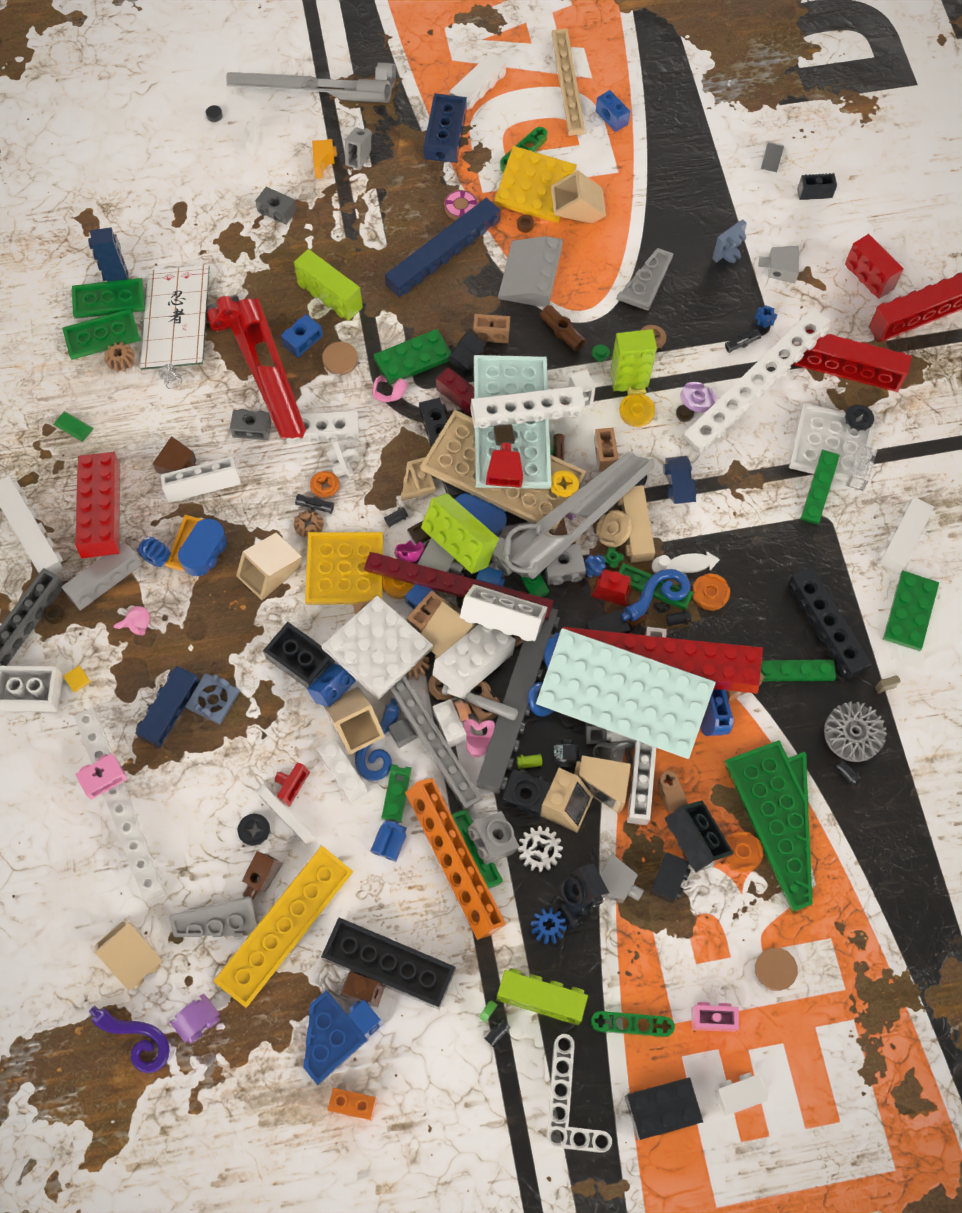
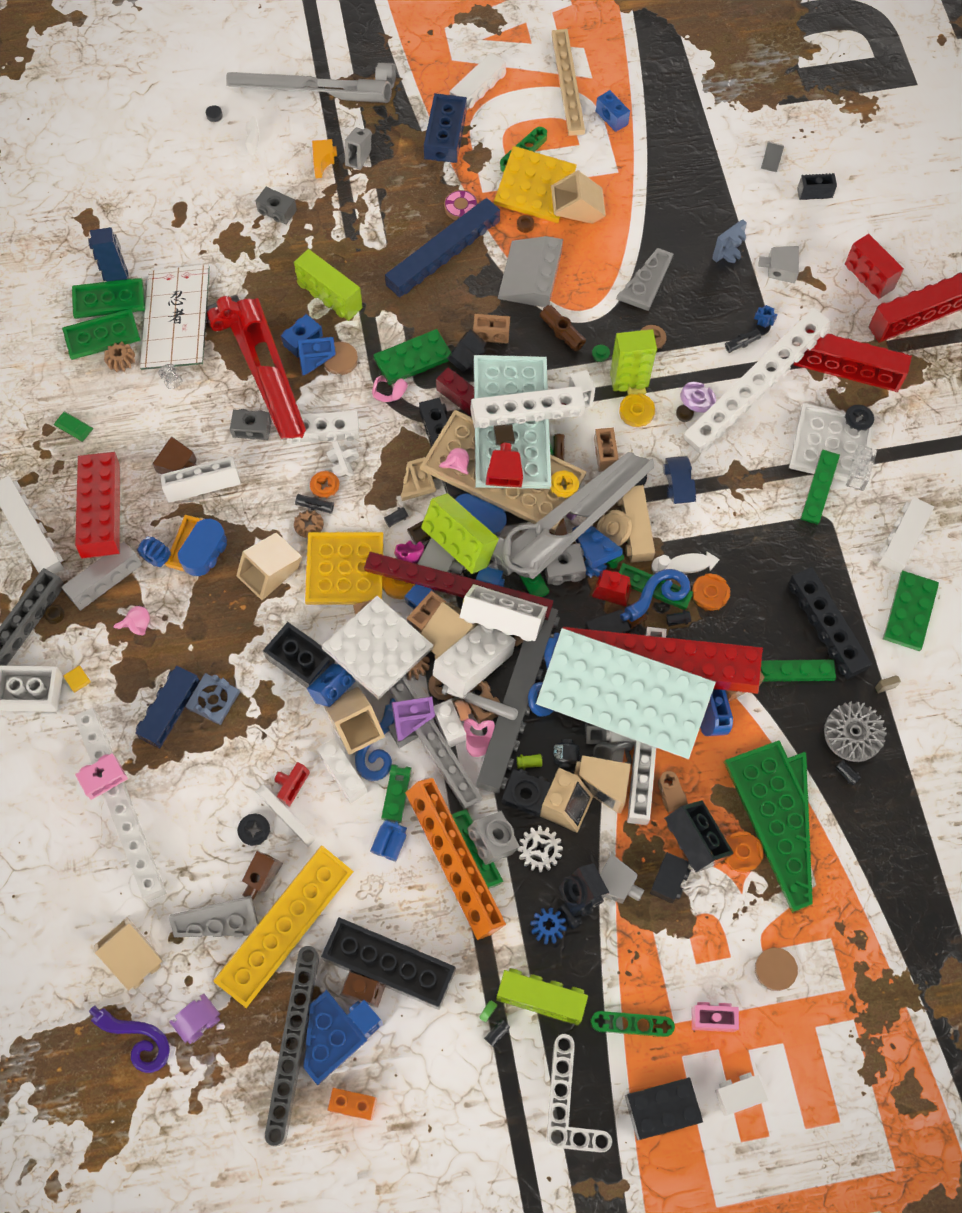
none -> dark grey beam [265,946,319,1147]
none -> blue wing [297,337,336,376]
none -> medium lavender wing [392,697,435,741]
none -> bright pink piece [439,448,469,475]
none -> blue wing [572,525,622,569]

